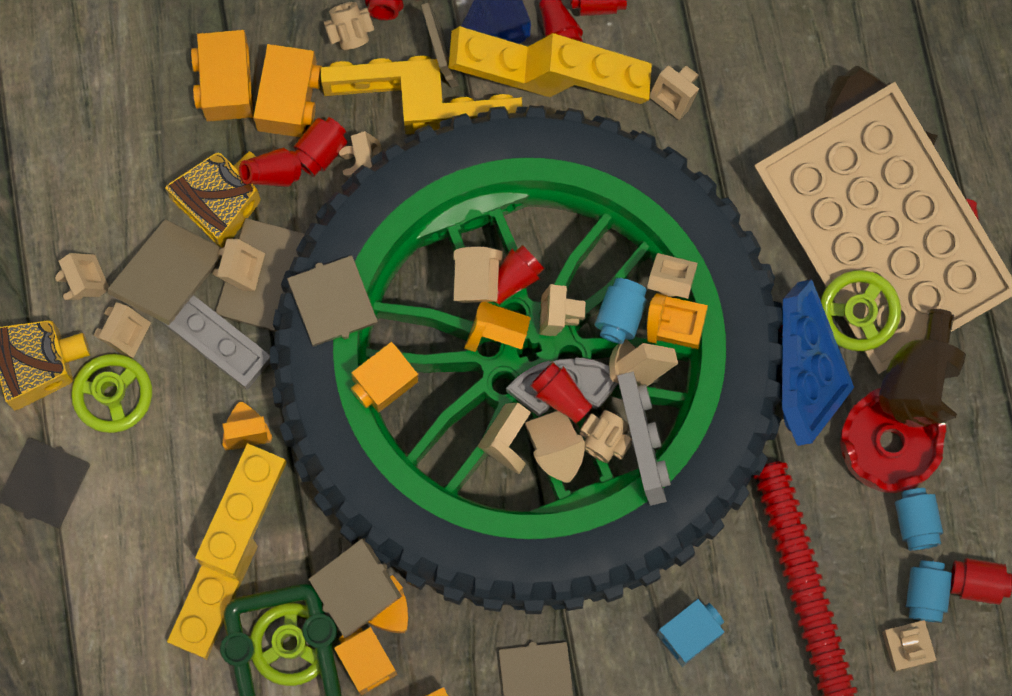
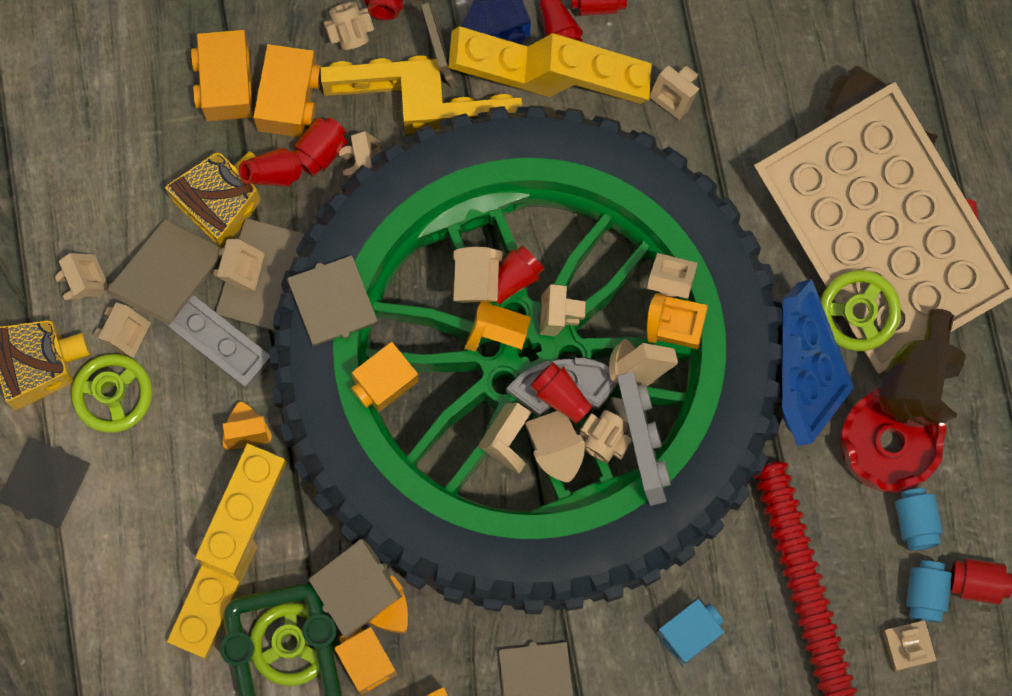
dark azure brick [595,278,647,344] -> none

